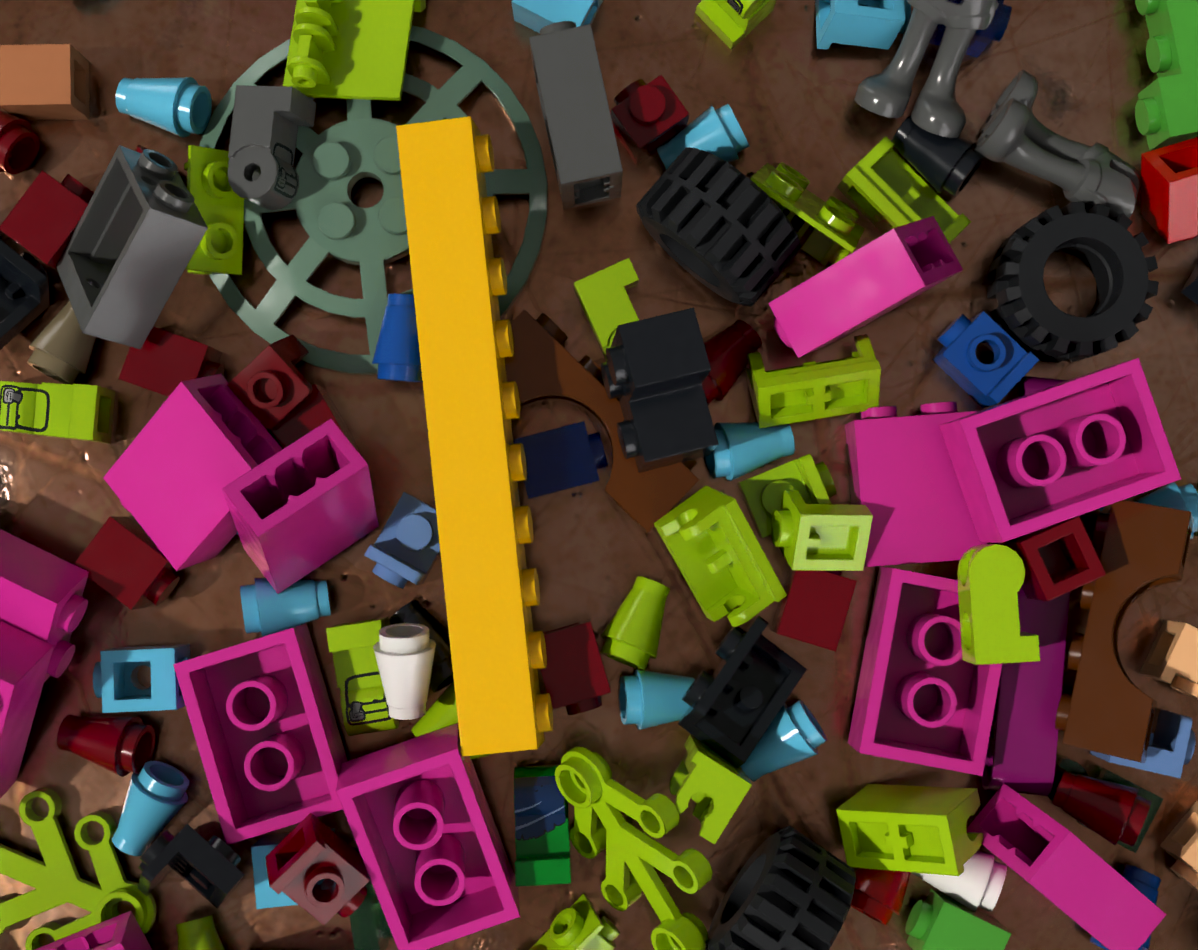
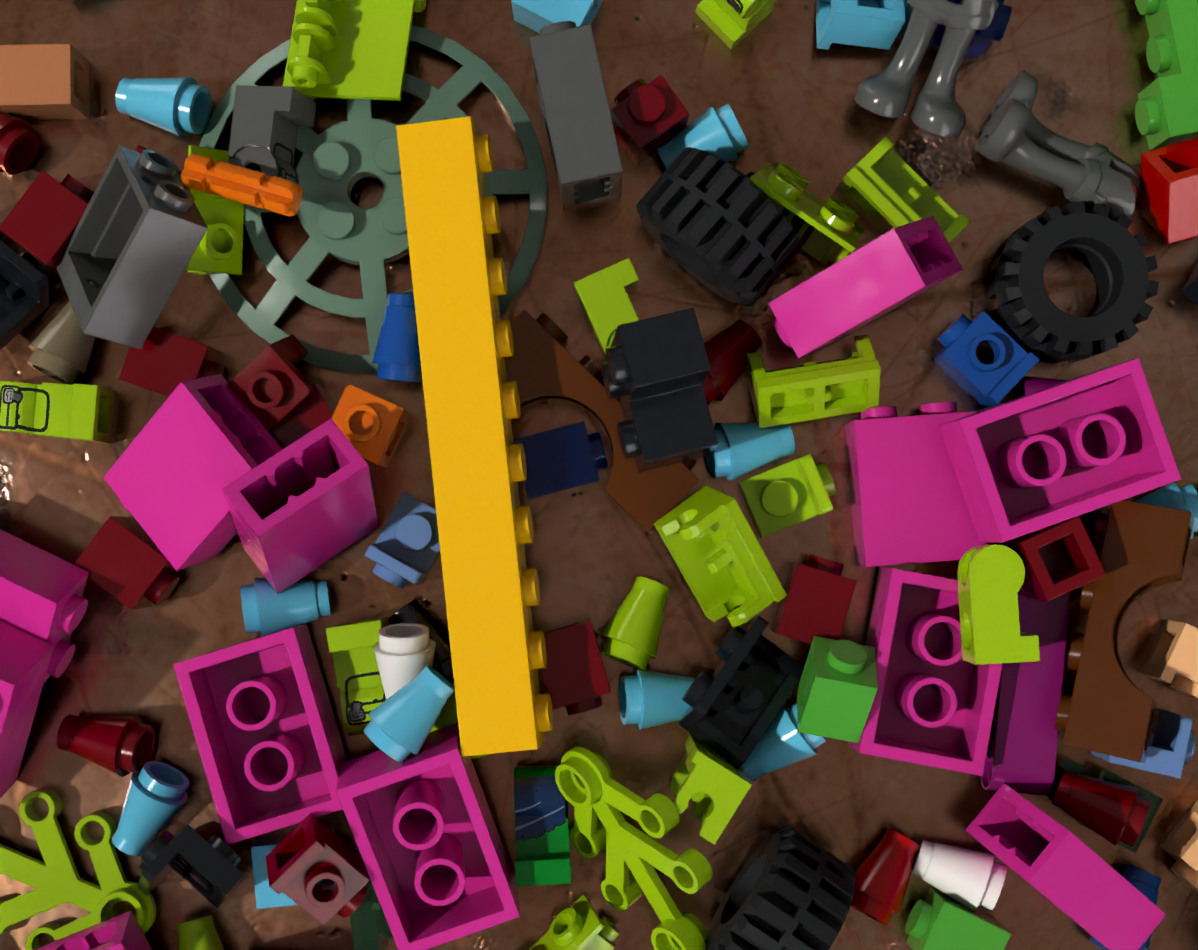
medium azure brick [93,644,190,713] -> none
lime bracket [771,490,873,571] -> none
lime hinge [836,784,983,876] -> none
black cone [891,115,984,197] -> none
none -> orange axle [181,153,303,217]
none -> orange bracket [331,385,411,468]
none -> medium azure cone [364,665,455,763]
none -> bright green brick [797,636,878,743]

